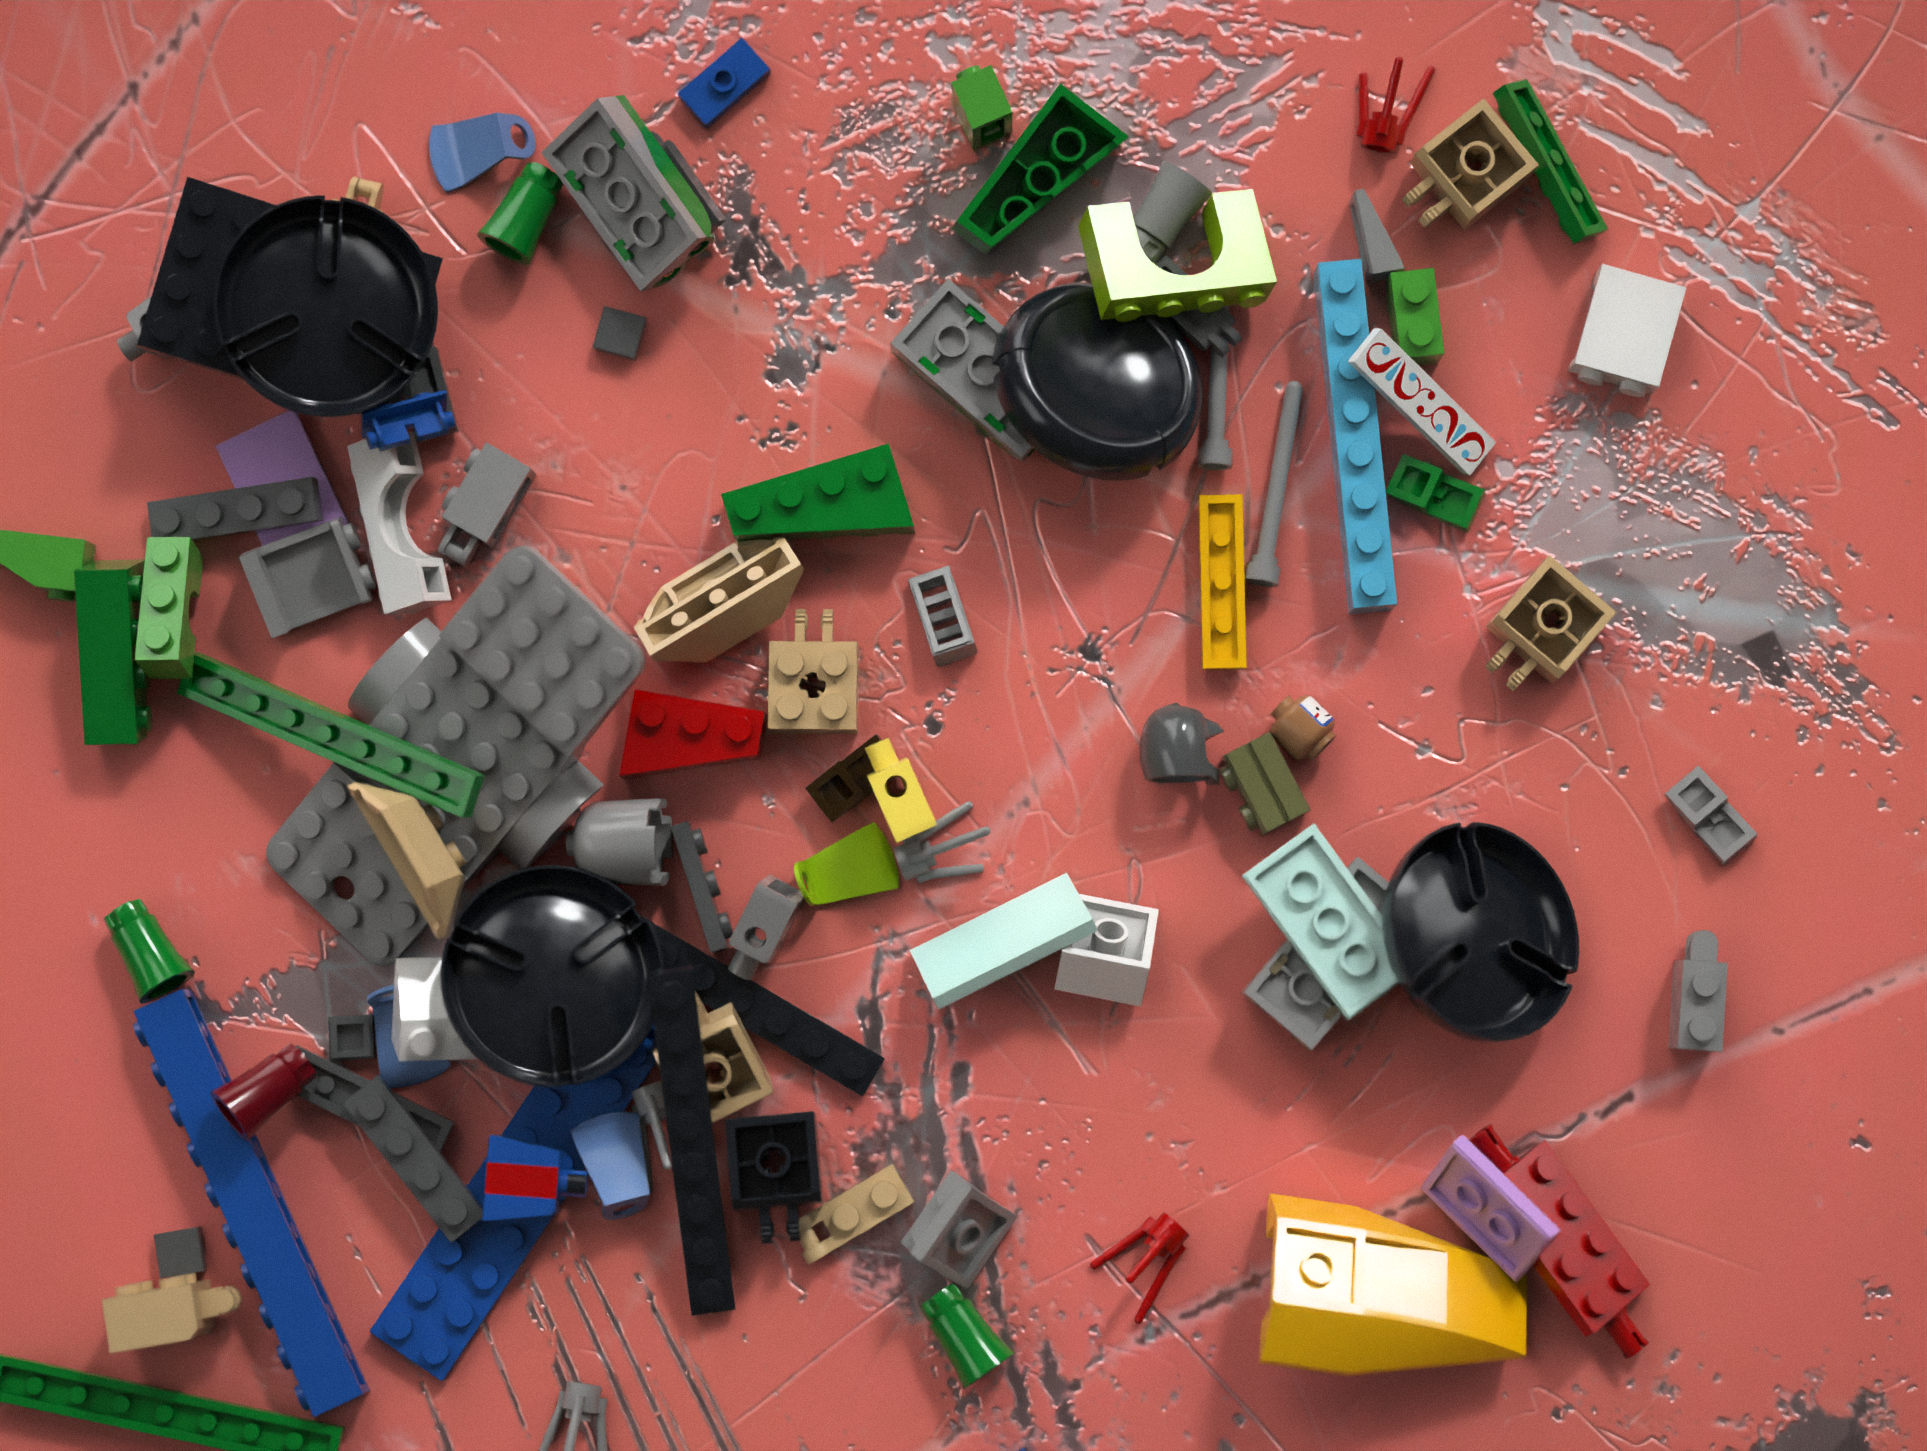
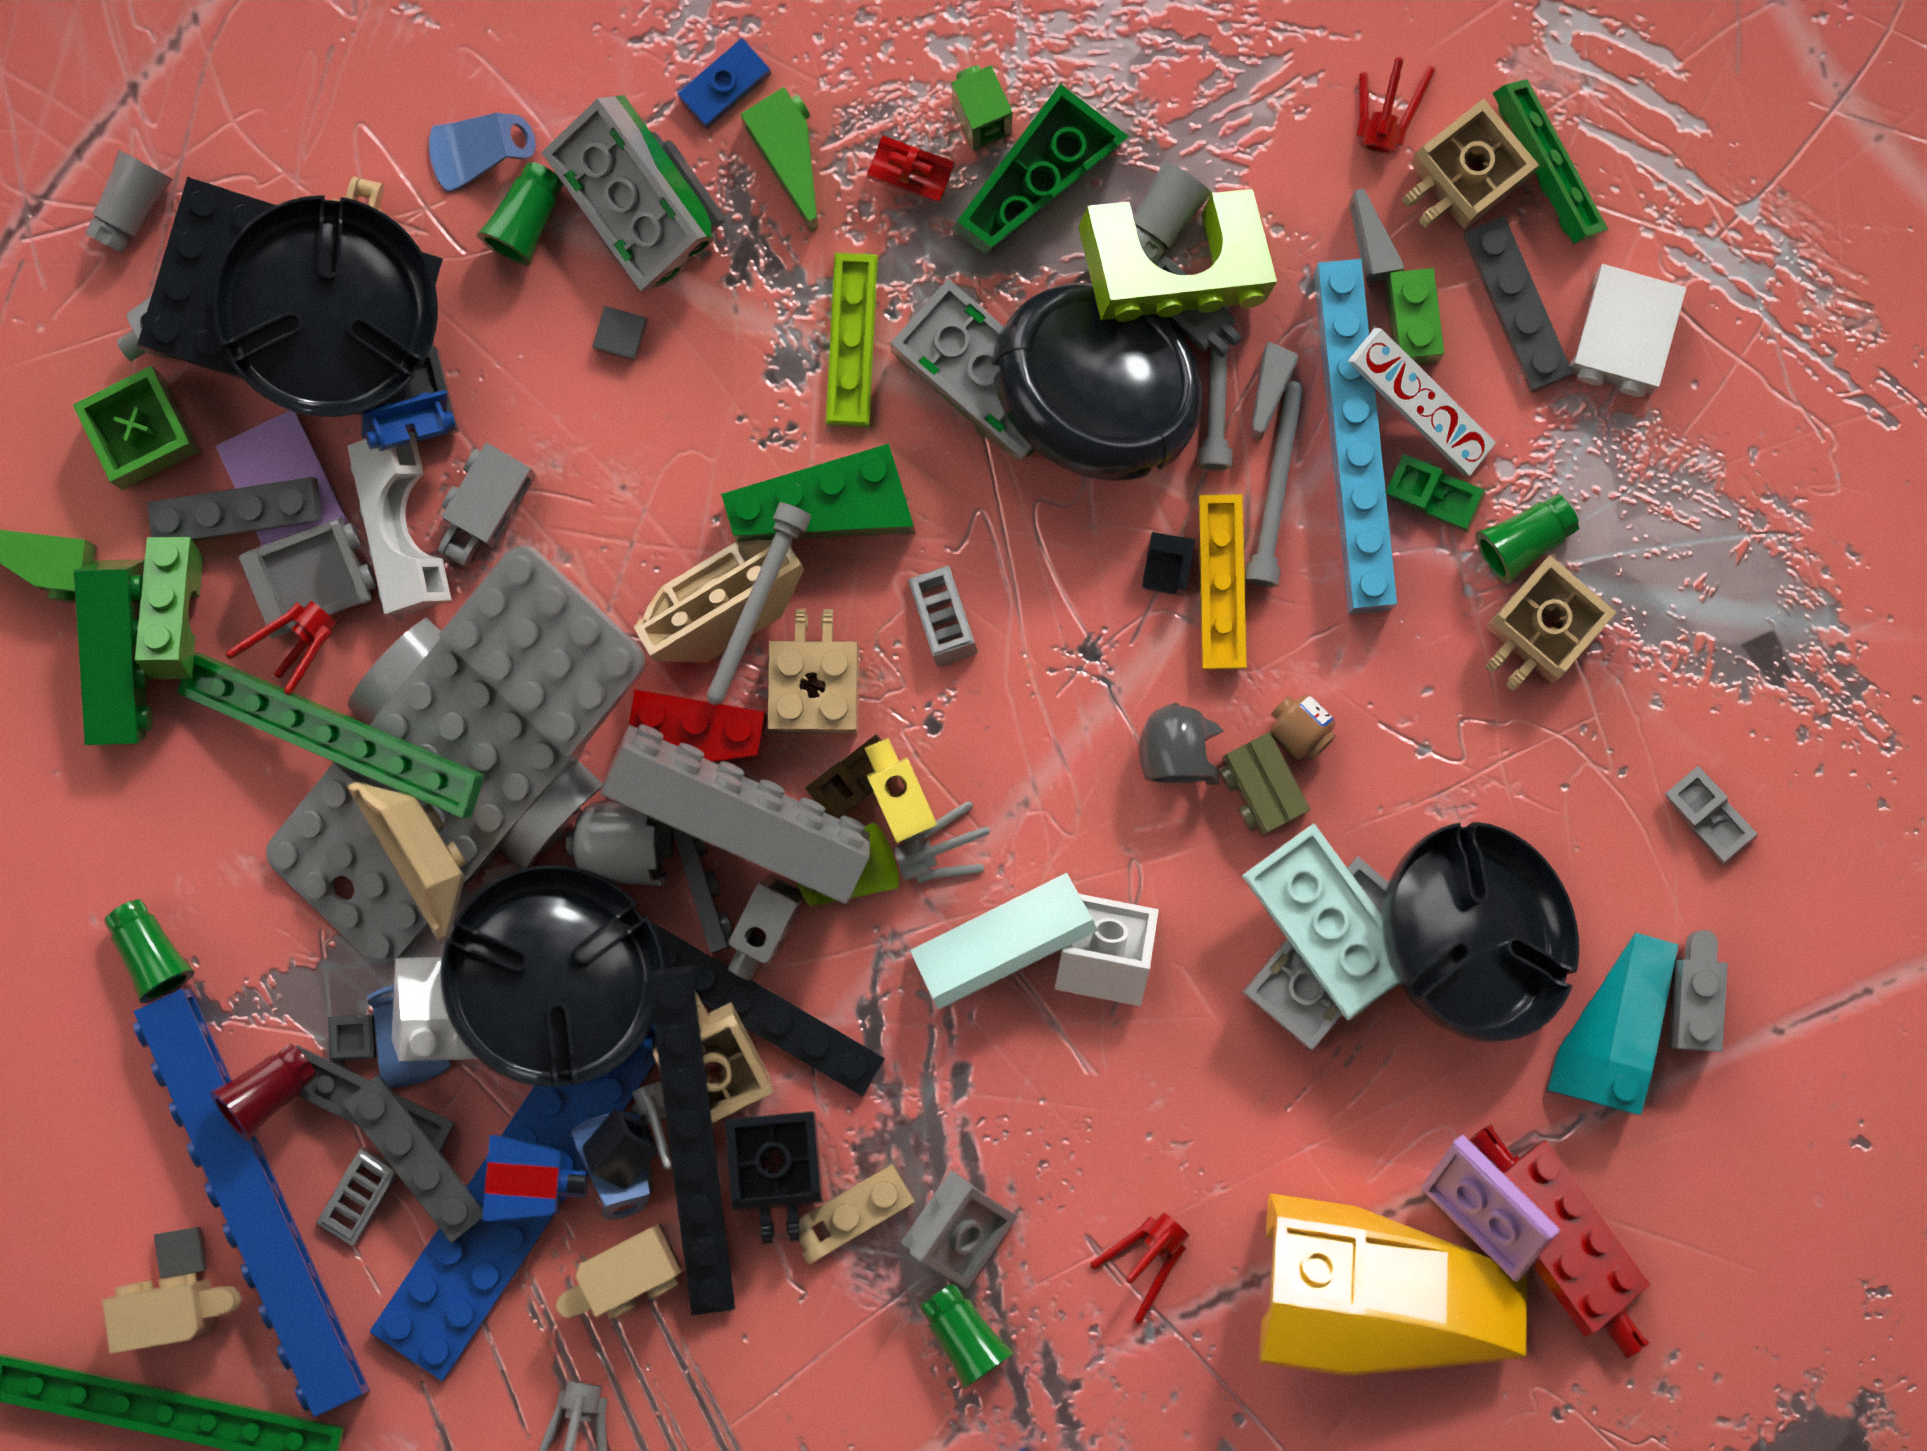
none -> bright green brick [73,366,200,490]
none -> light grey plant [85,150,173,253]
none -> red plant [226,601,337,695]
none -> light grey slope [316,1148,399,1246]
none -> tan hinge [555,1223,684,1319]
none -> black panel [582,1109,658,1189]
none -> light grey brick [600,725,870,904]
none -> light grey piece [707,502,812,705]
none -> bright green slope [740,87,819,231]
none -> lime tile [826,253,878,428]
none -> red hips [867,135,955,205]
none -> black panel [1142,532,1195,596]
none -> light grey slope [1251,342,1298,440]
none -> dark grey plate [1463,216,1573,393]
none -> green plant [1475,494,1580,584]
none -> teal wedge [1547,933,1678,1115]

